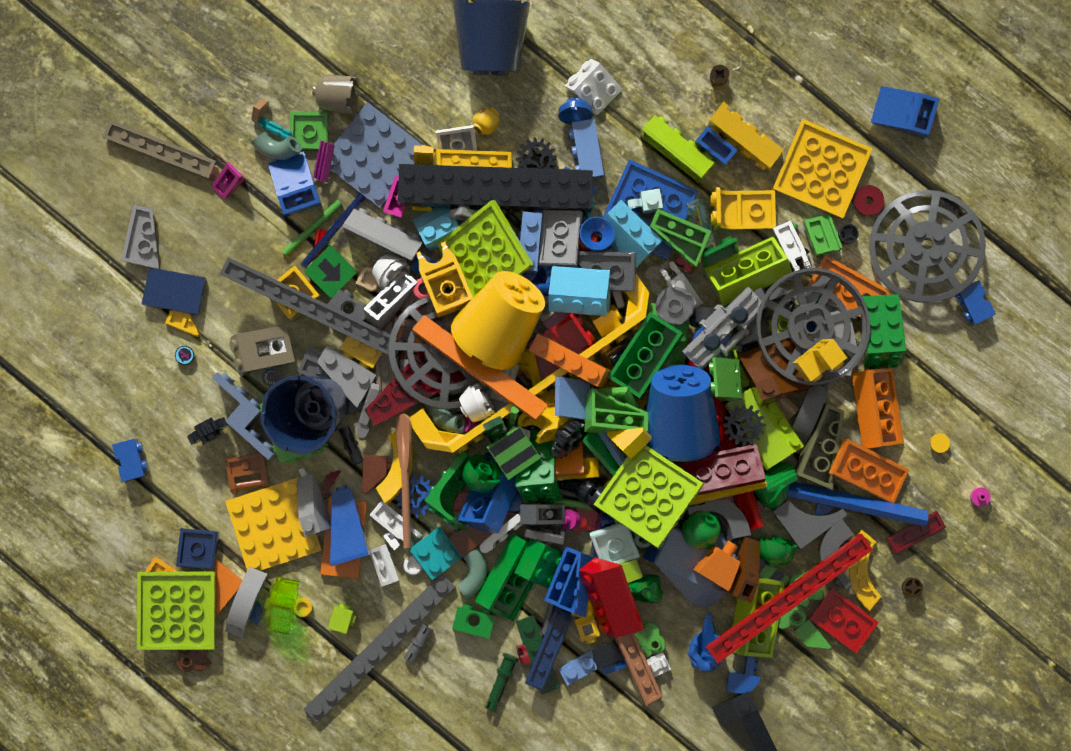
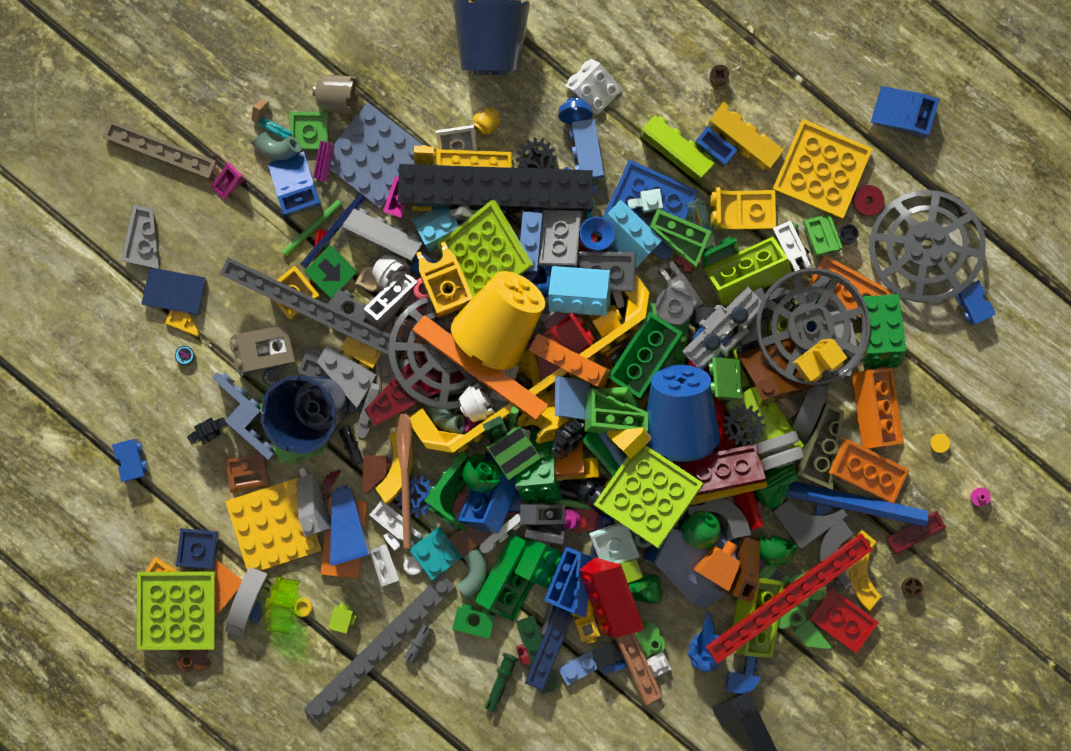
none -> light grey wheel [755,431,805,471]

